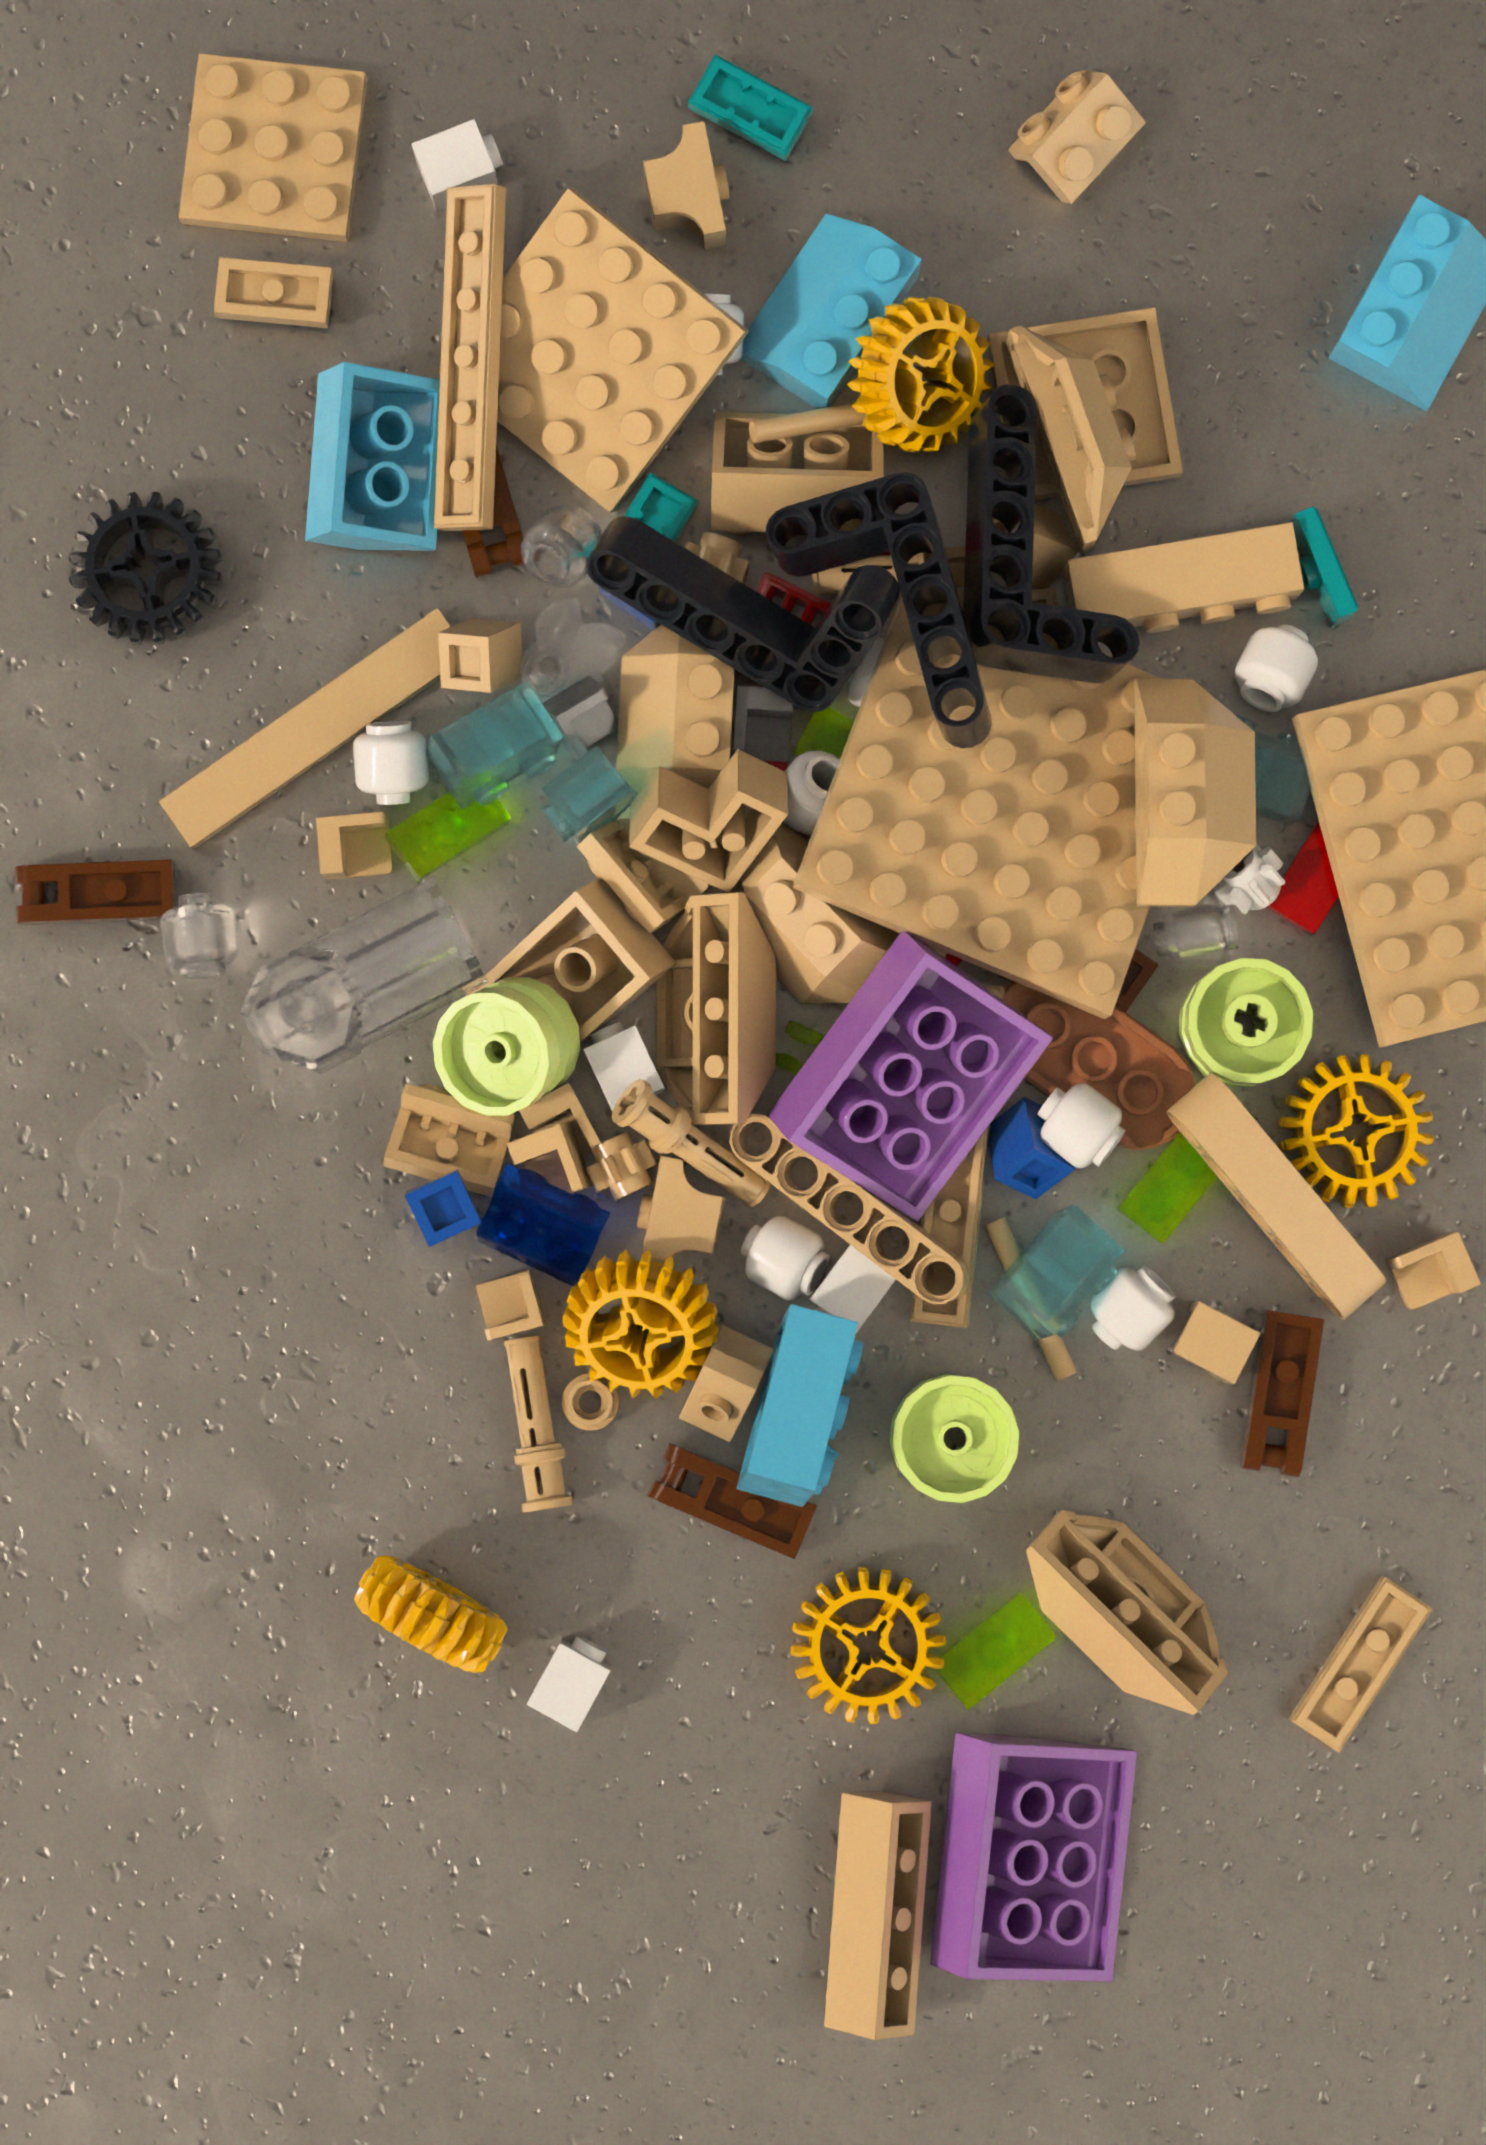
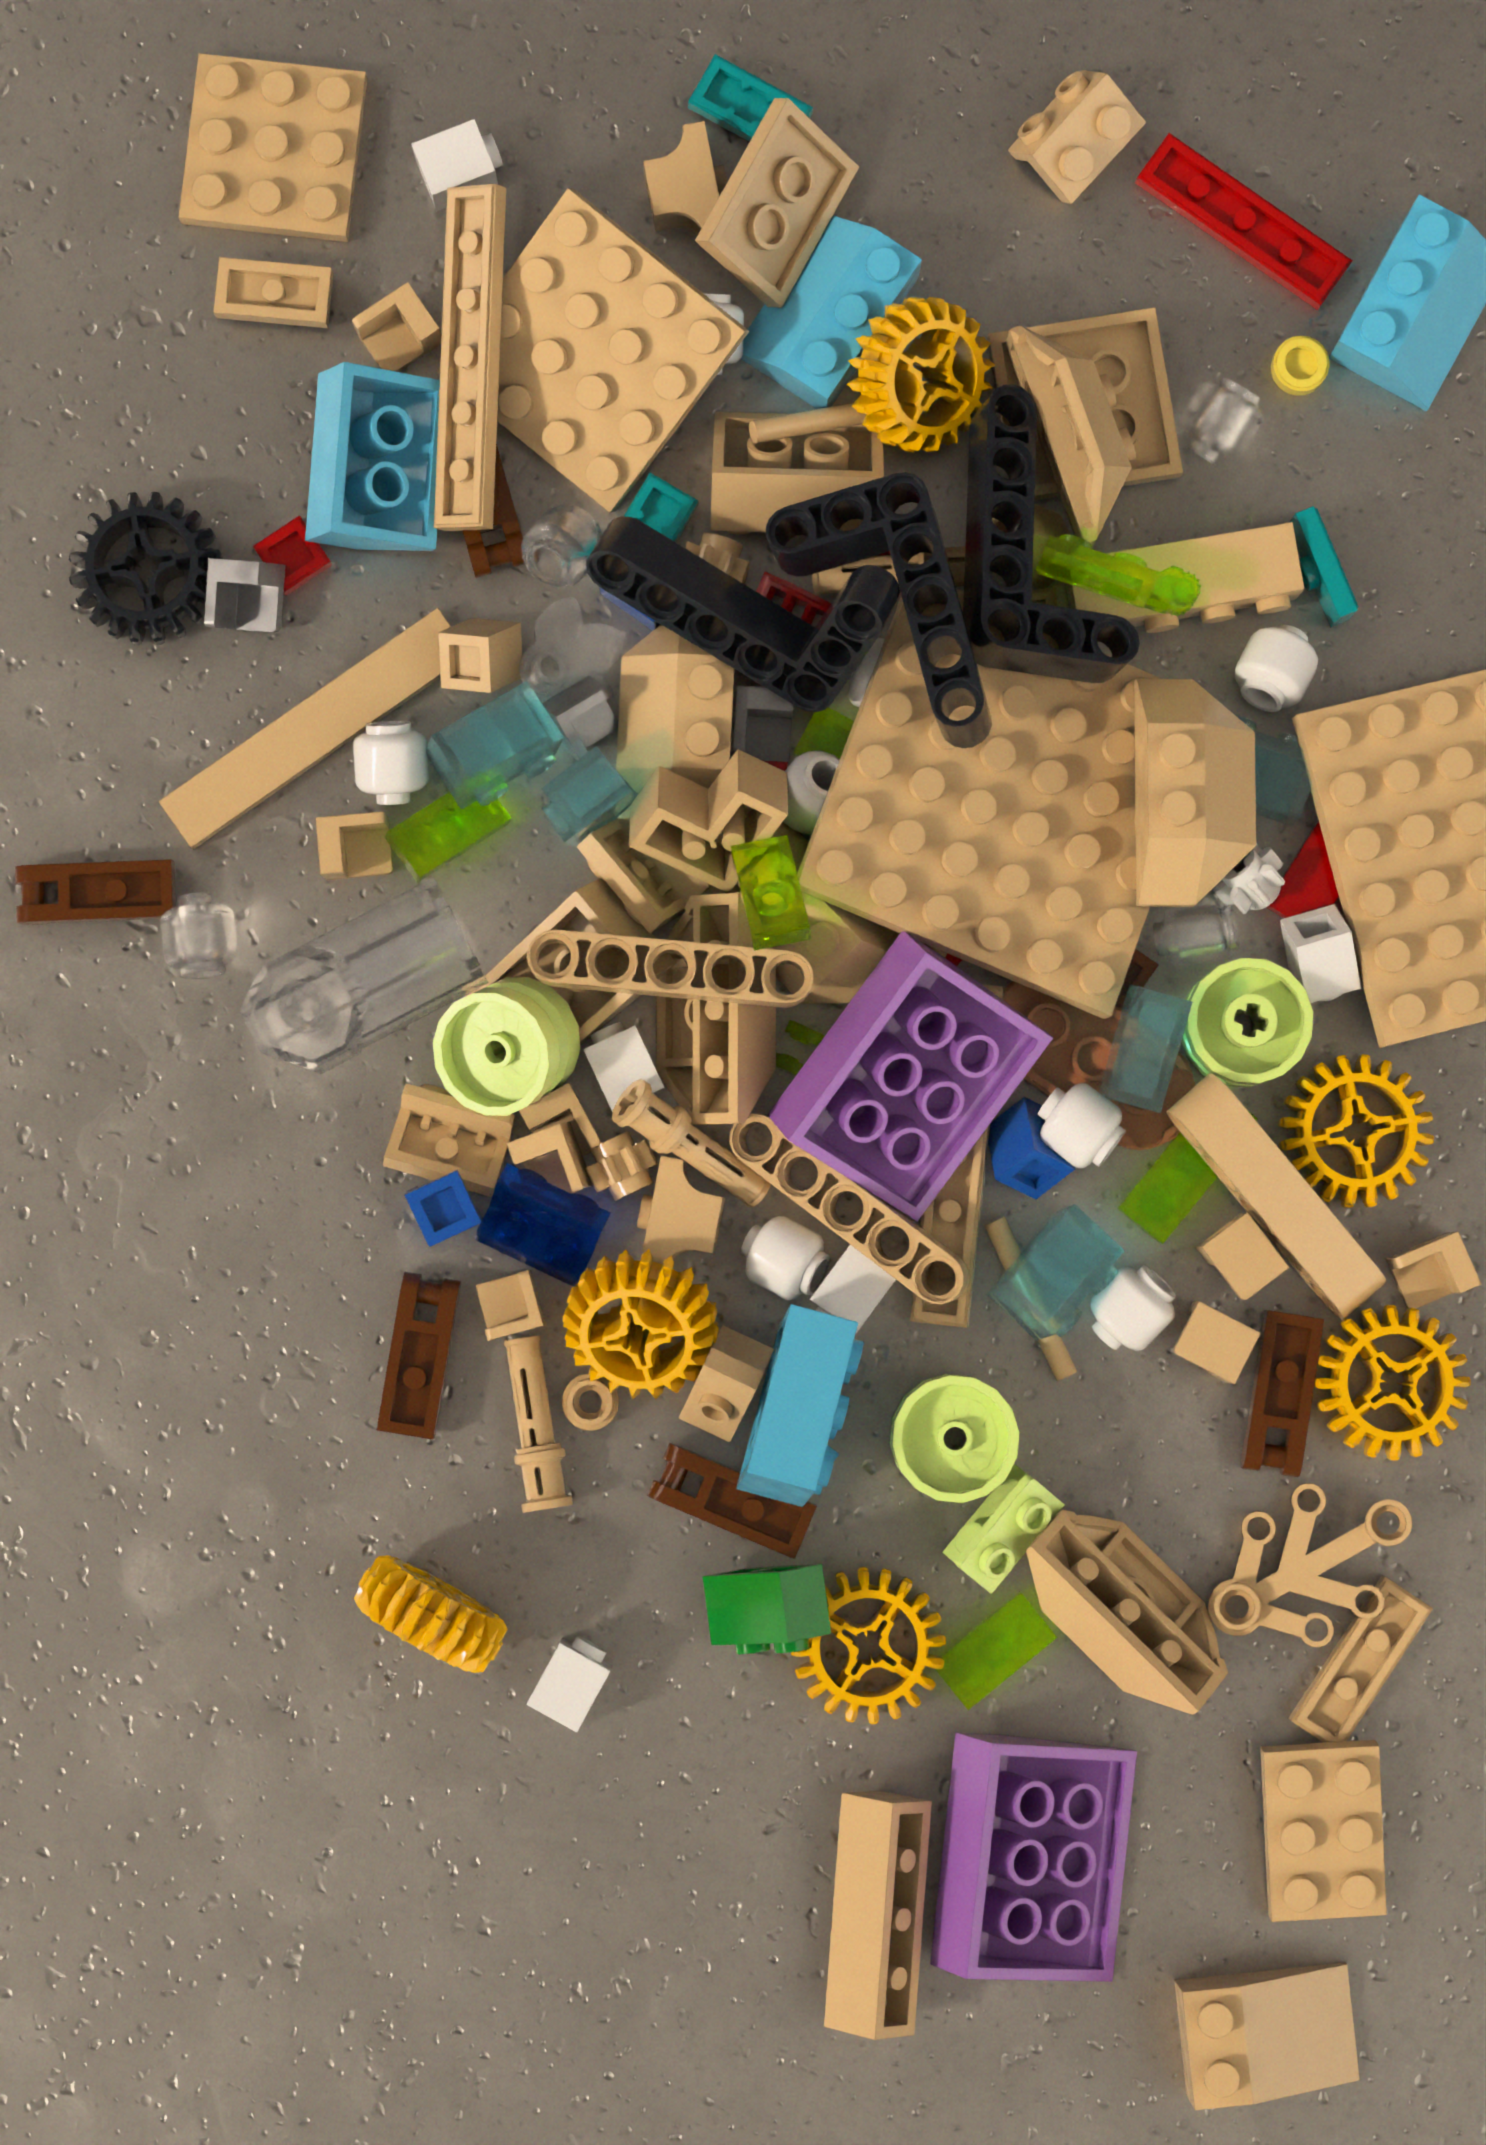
none -> flat silver panel [204,558,285,633]
none -> red tile [253,515,332,596]
none -> tan panel [352,282,442,372]
none -> reddish brown plate [376,1272,461,1440]
none -> tan beam [527,929,814,1008]
none -> tan plate [695,98,859,308]
none -> green brick [702,1564,831,1655]
none -> clear neon green plate [731,835,811,951]
none -> yellowish green bracket [942,1464,1065,1594]
none -> clear neon green hinge [1036,534,1201,617]
none -> clear light blue brick [1099,984,1193,1113]
none -> red tile [1135,133,1353,310]
none -> tan slope [1174,1962,1360,2110]
none -> clear head [1180,375,1264,464]
none -> tan panel [1195,1212,1290,1300]
none -> tan plant [1208,1483,1412,1647]
none -> tan plate [1260,1740,1387,1922]
none -> light yellow tile [1271,336,1330,396]
none -> white brick [1280,904,1361,1003]
none -> yellow gear [1314,1305,1471,1460]

